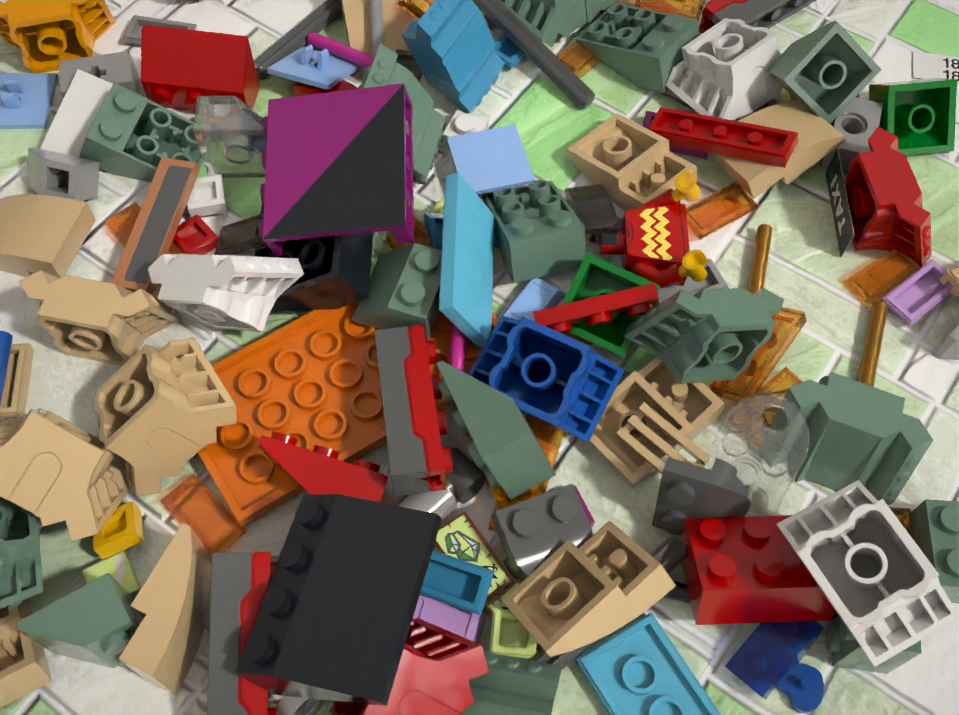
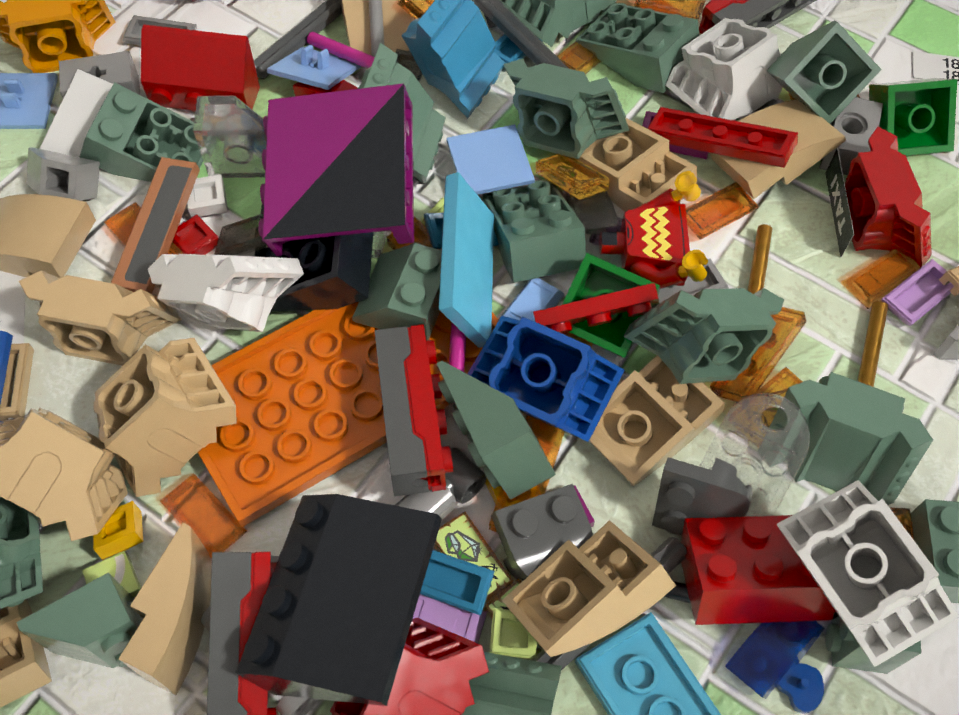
red slope [258,431,389,502] -> none
white plate [443,110,489,145] -> none
tan tile [616,402,710,474] -> none
none -> sand green slope [503,58,630,159]
none -> clear orange tile [536,154,609,200]

